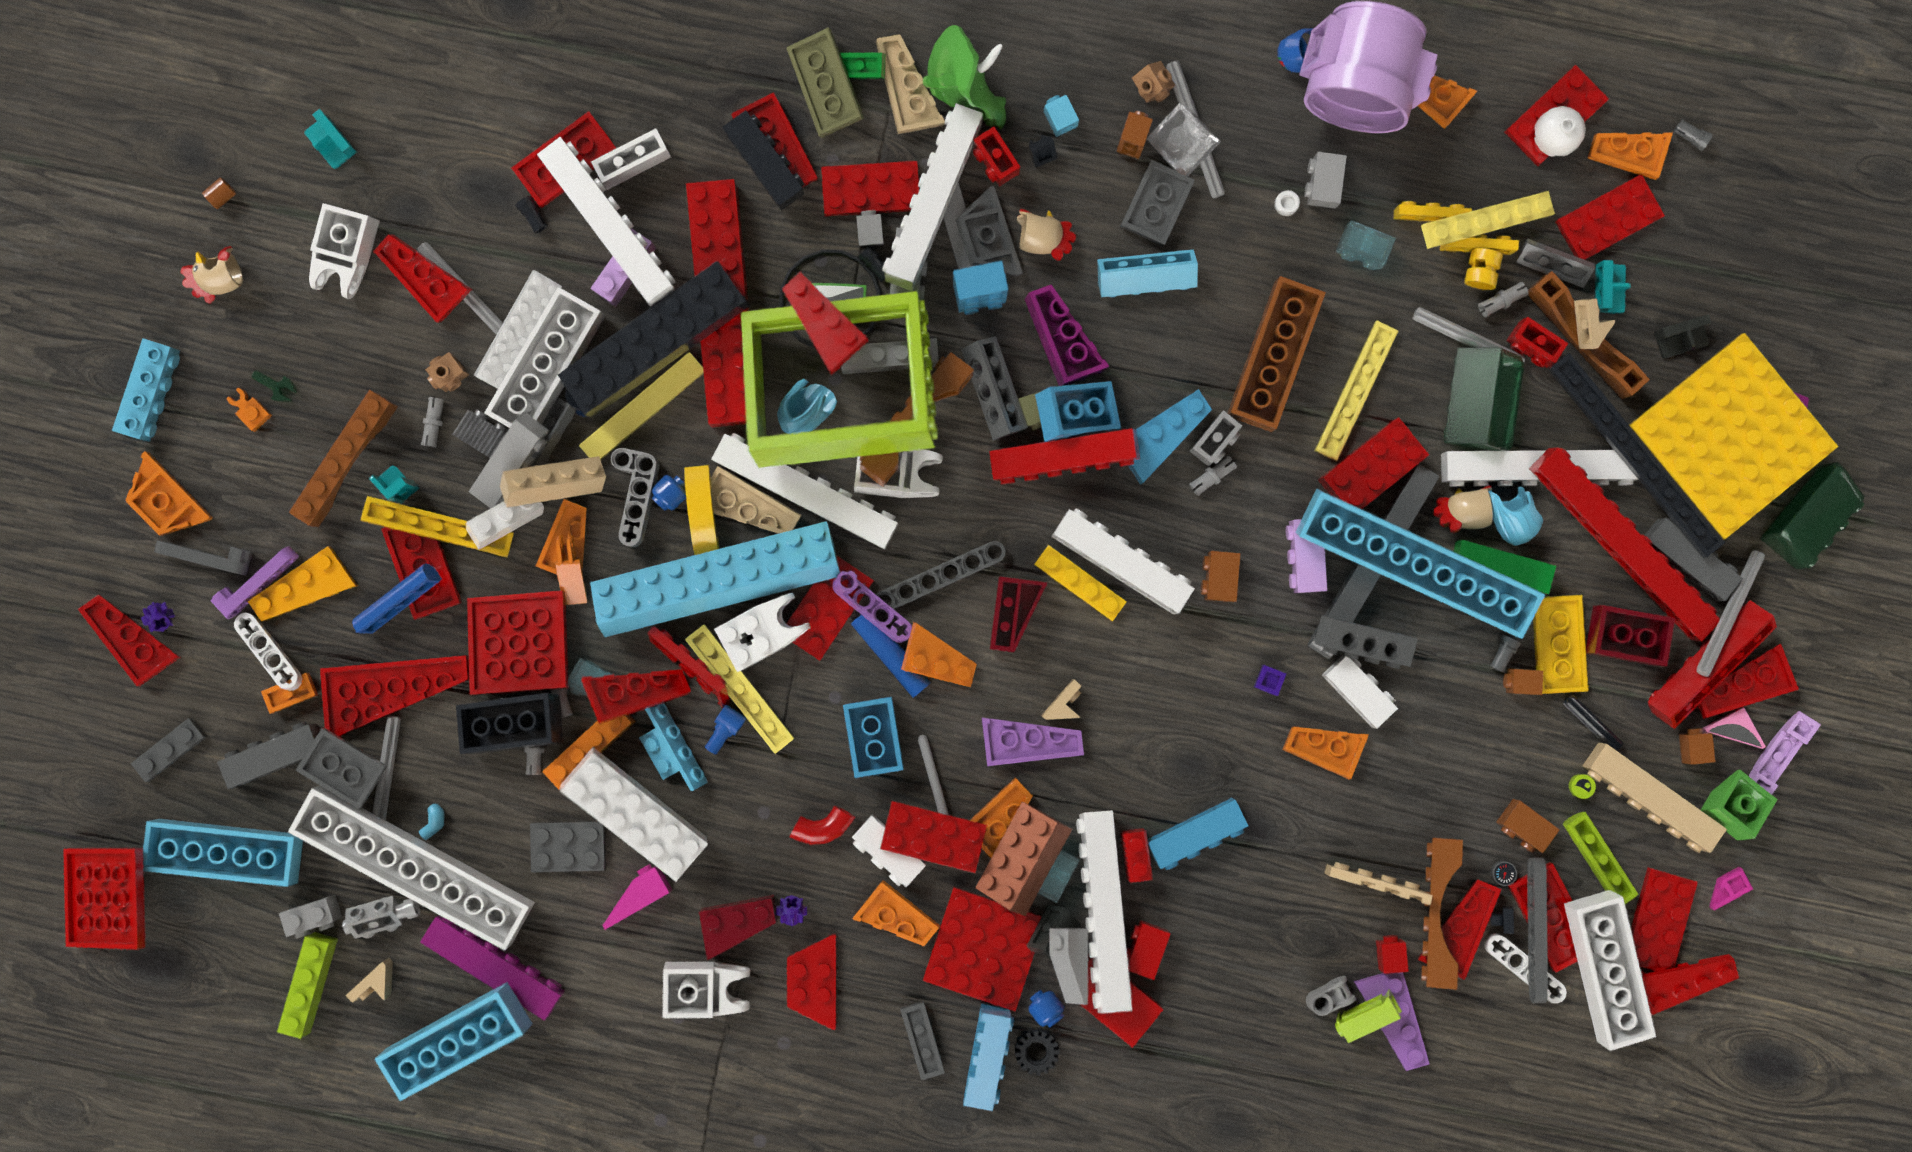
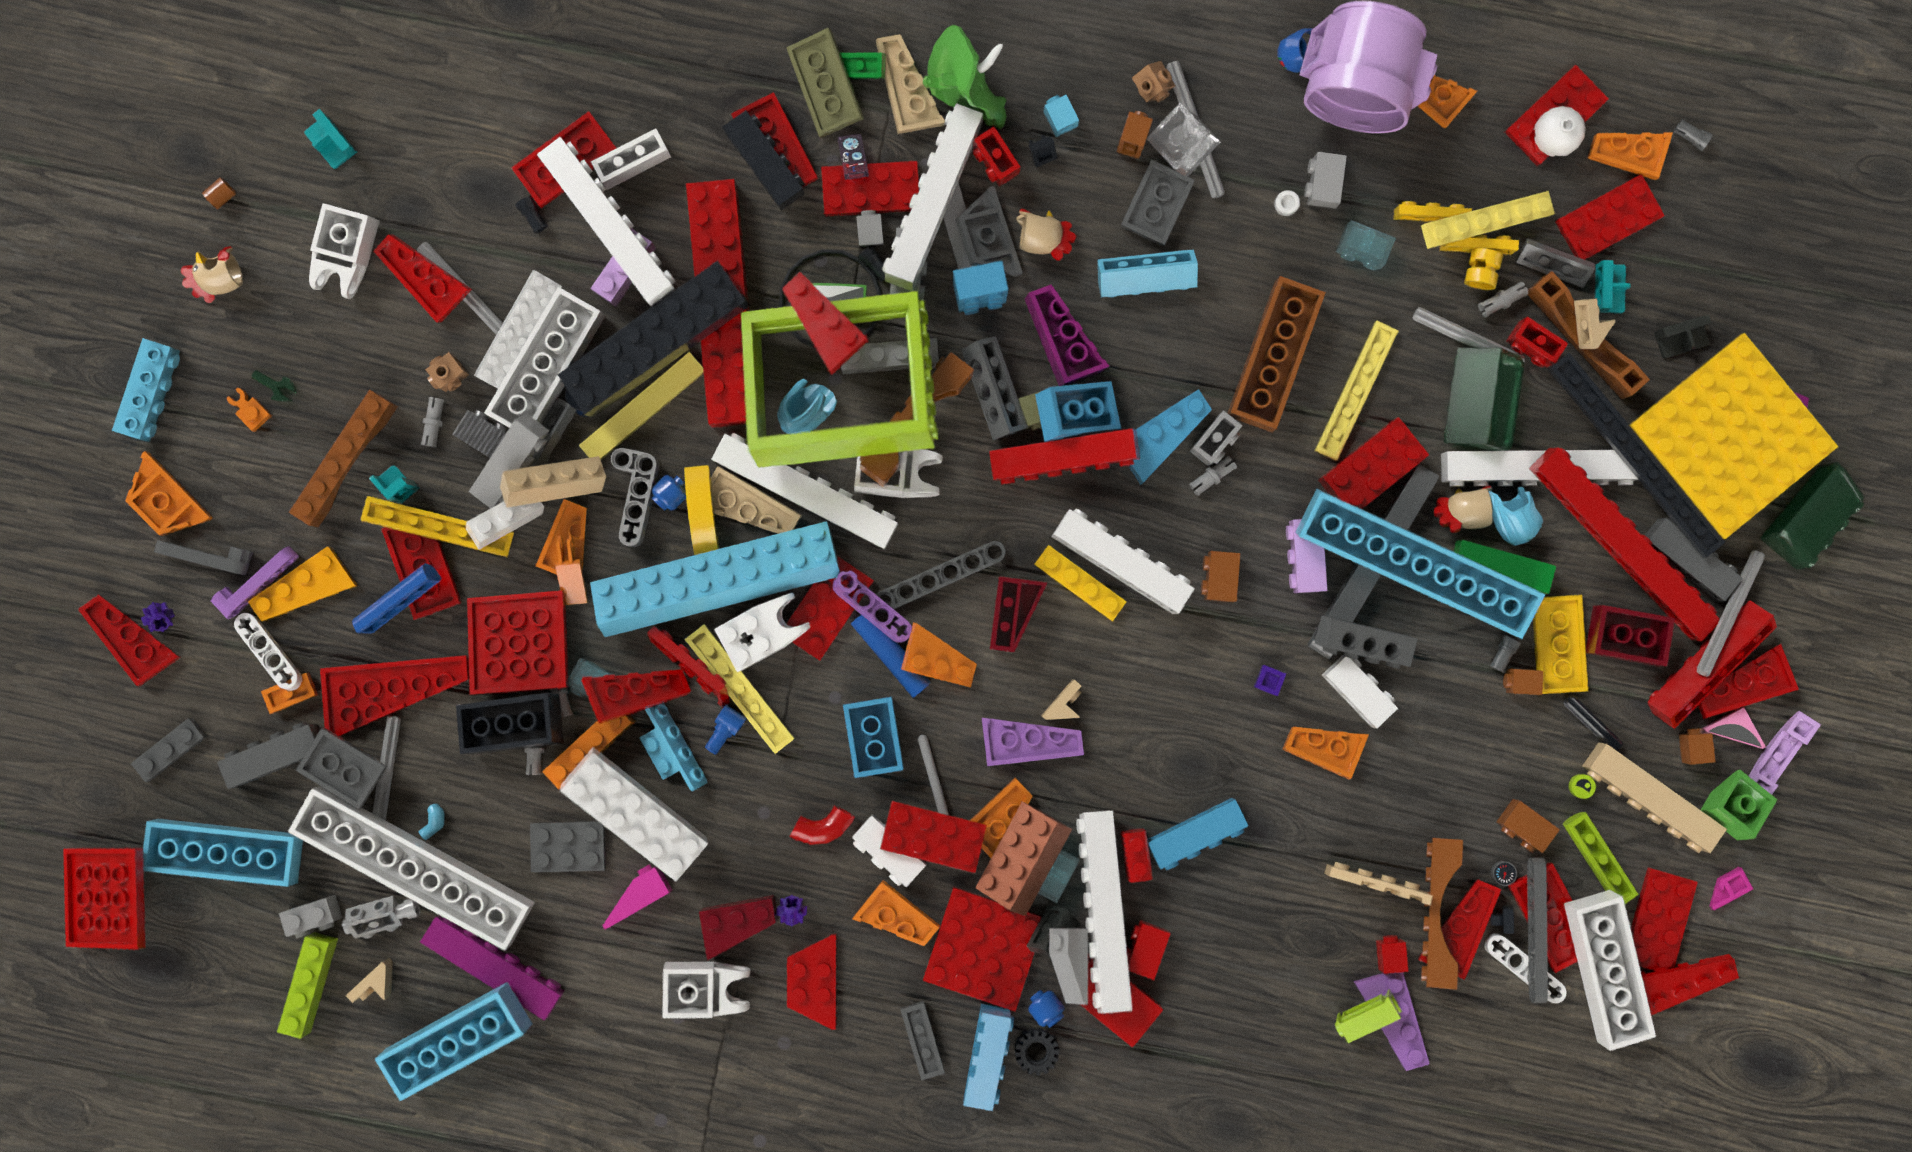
light grey piece [1306,976,1356,1016] -> none
none -> tile [837,134,869,180]

